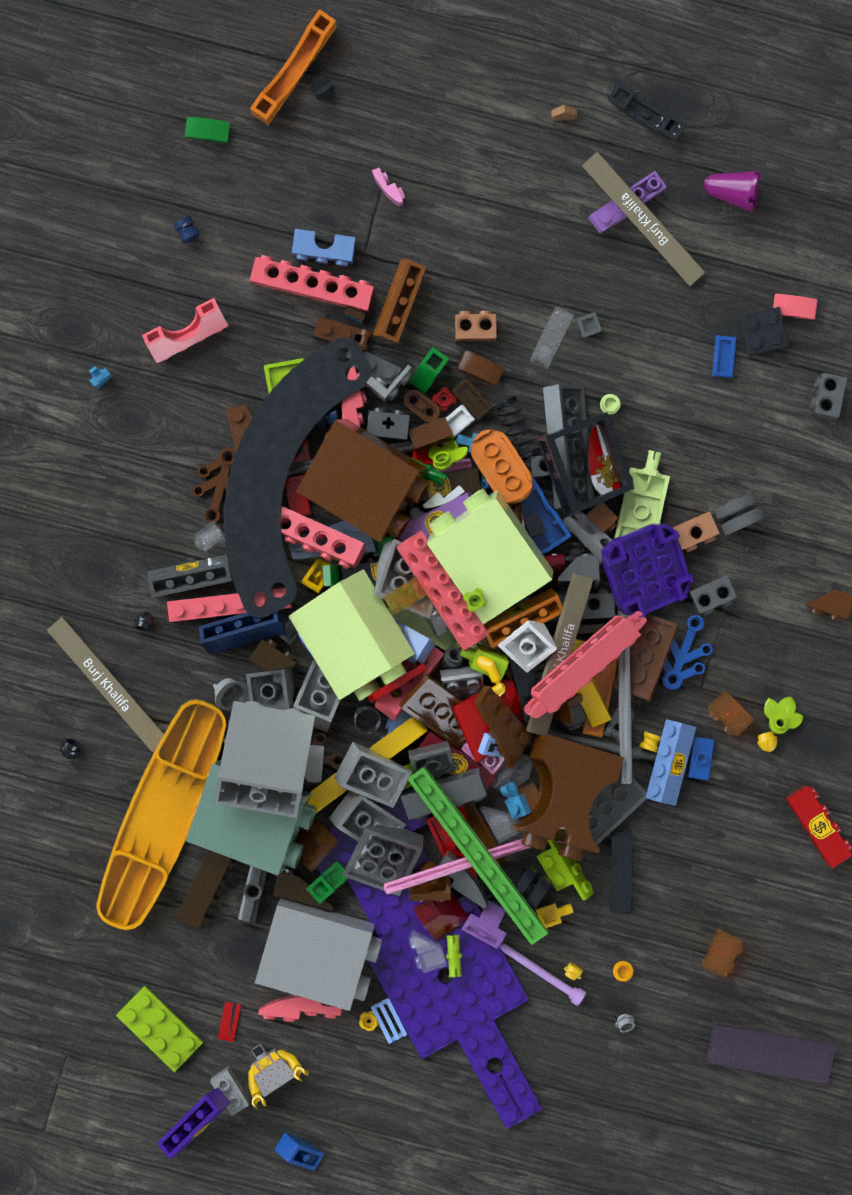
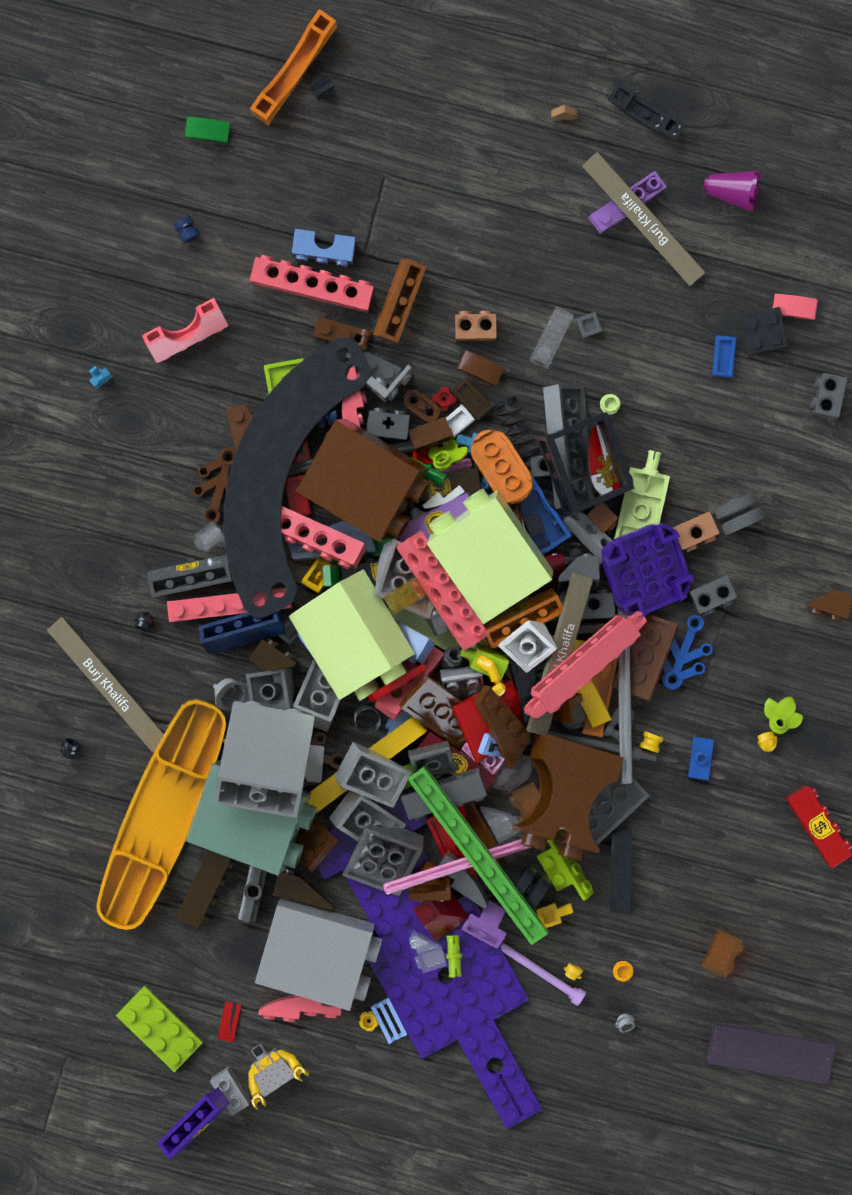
blue slope [275,1133,325,1171] -> none
green slope [306,860,348,904] -> none
dark brown tile [344,306,366,324] -> none
bright pink slope [372,168,405,207] -> none
green slope [409,347,449,394] -> none
lime plate [463,588,487,612] -> none
dark azure plate [500,781,531,819] -> none
medium blue brick [646,719,696,806] -> none
clear orange brick [706,690,755,737] -> none

